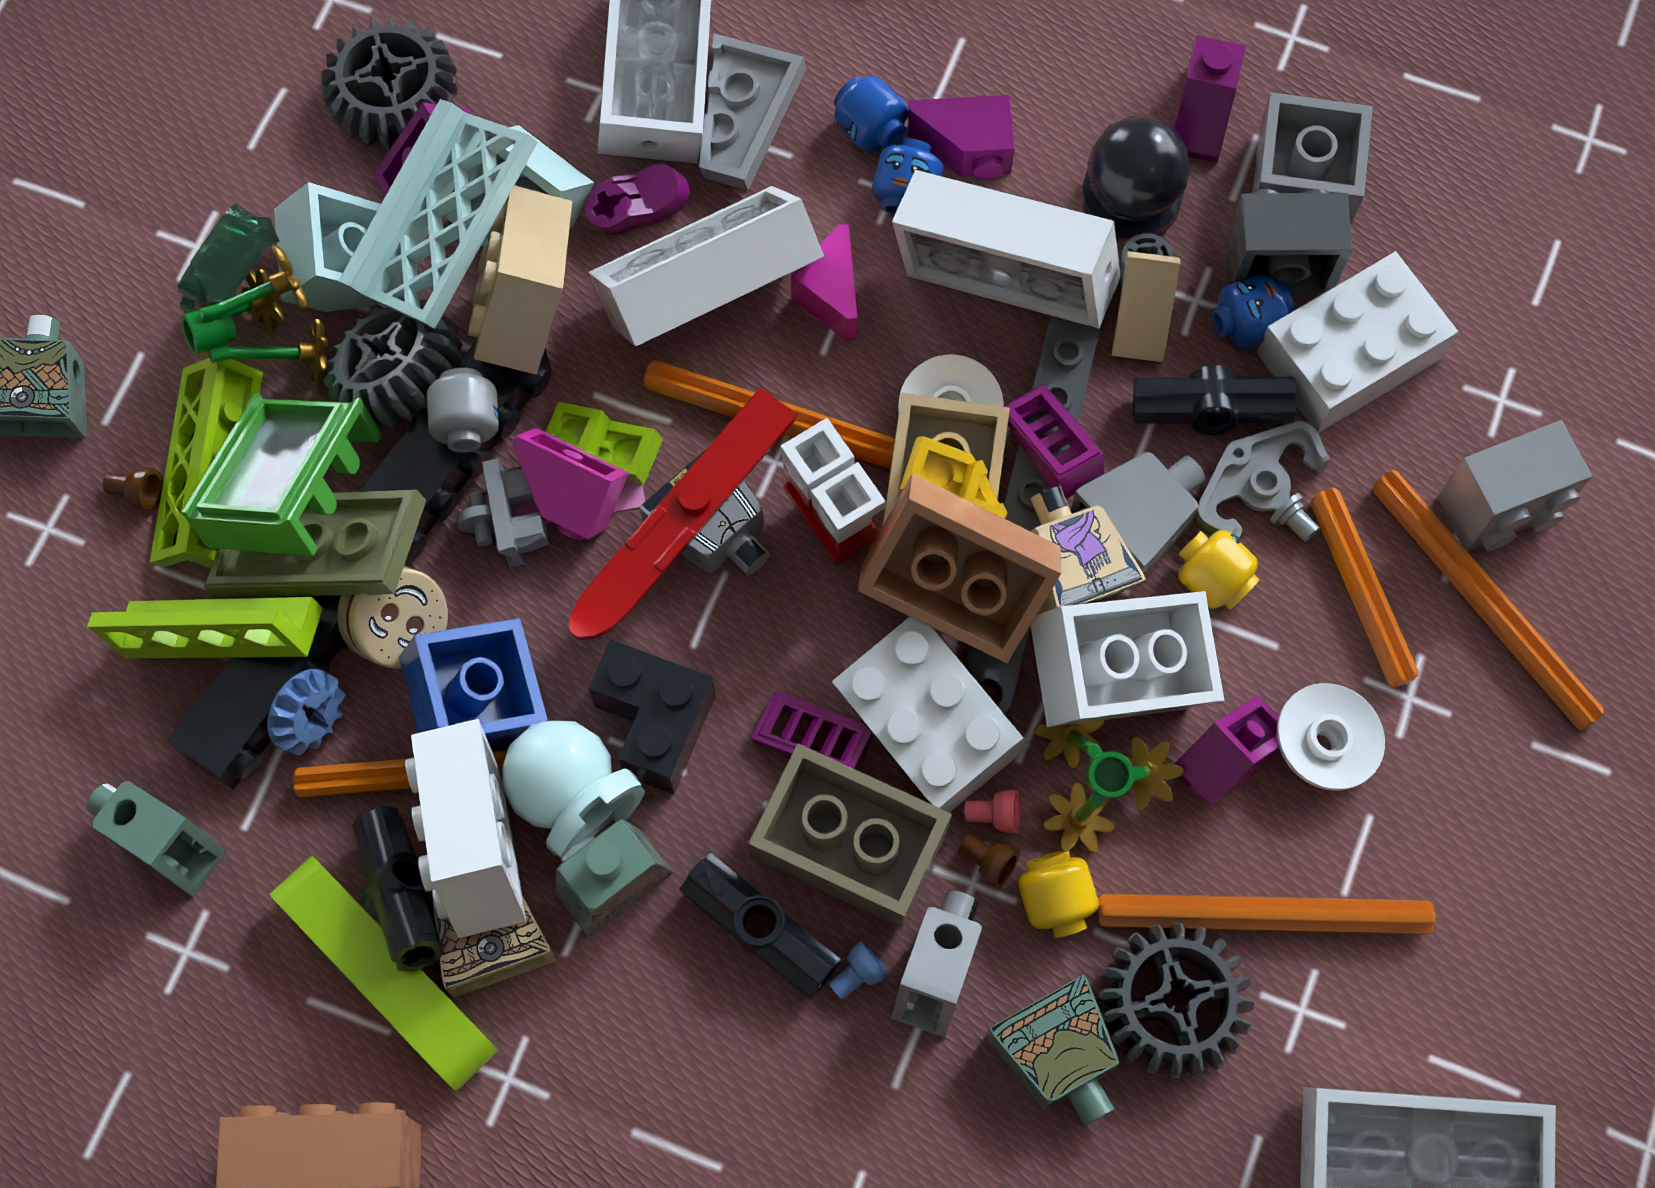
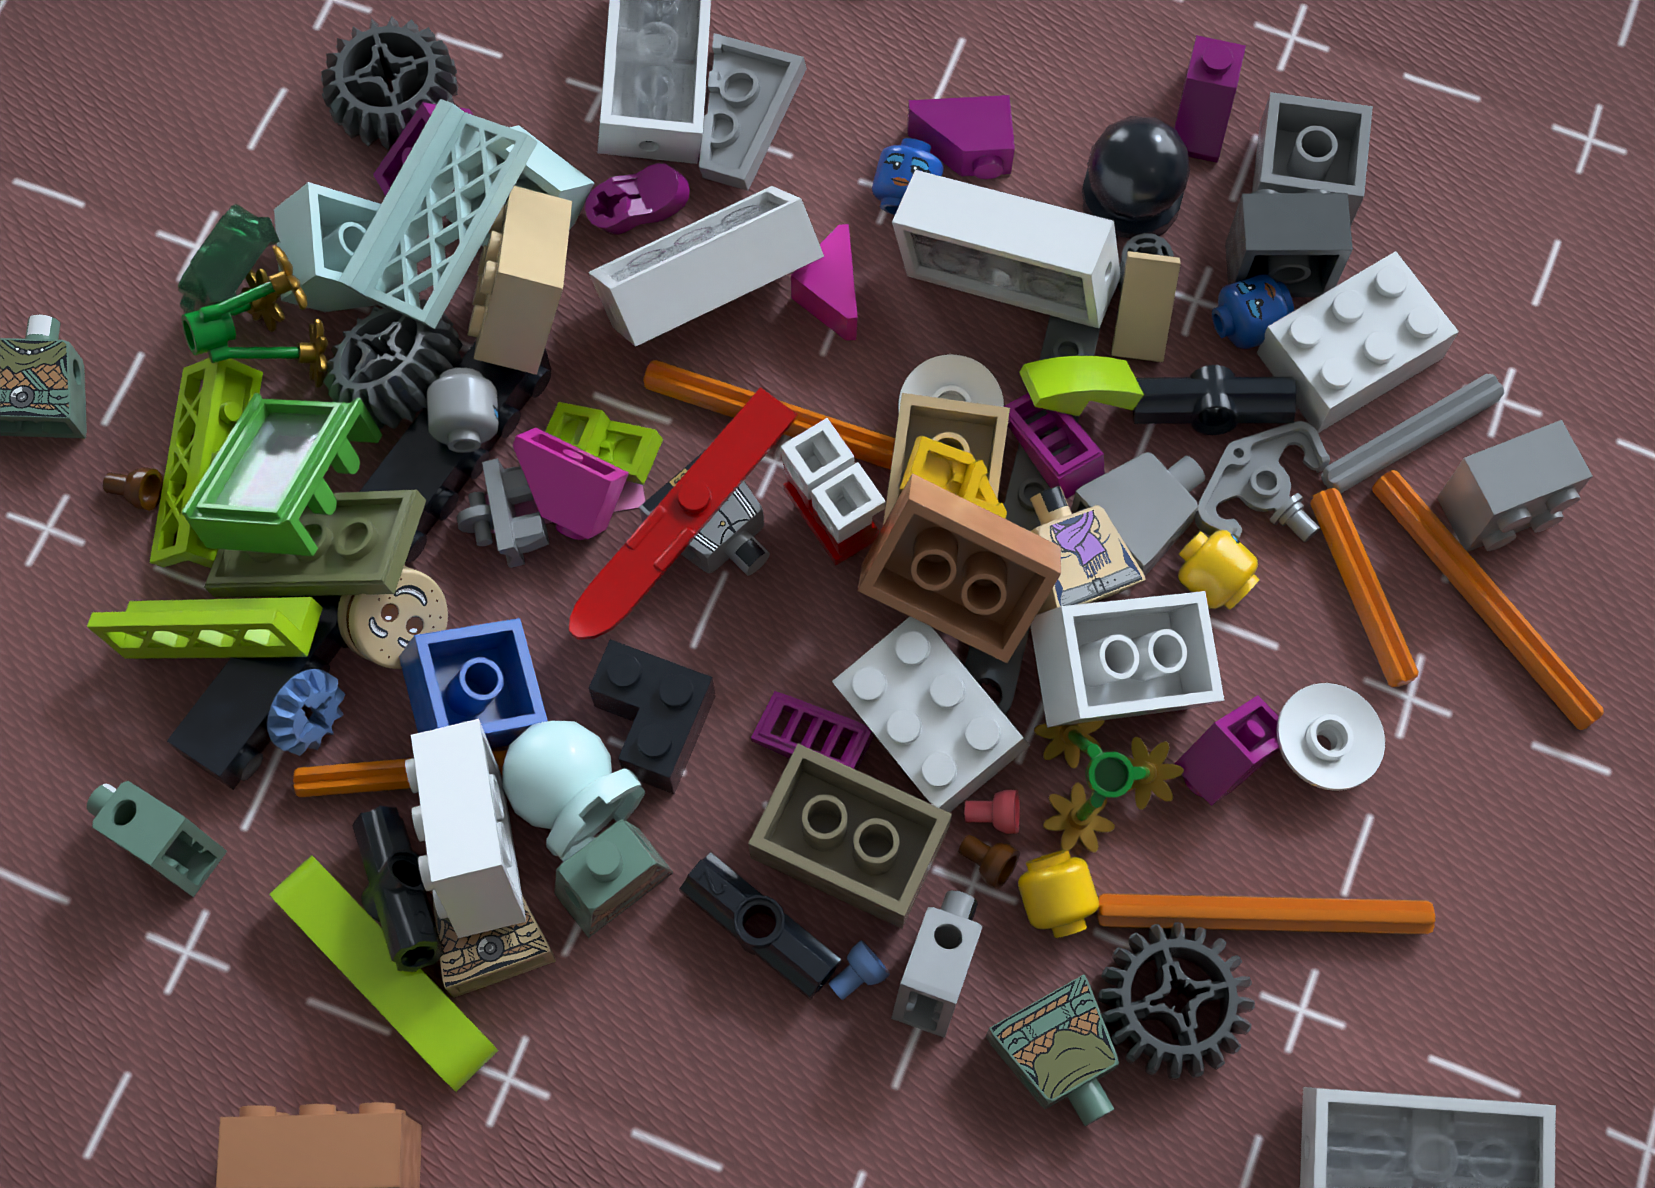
blue head [834,76,908,152] -> none
none -> lime slope [1019,356,1144,416]
none -> light grey axle [1321,374,1504,494]

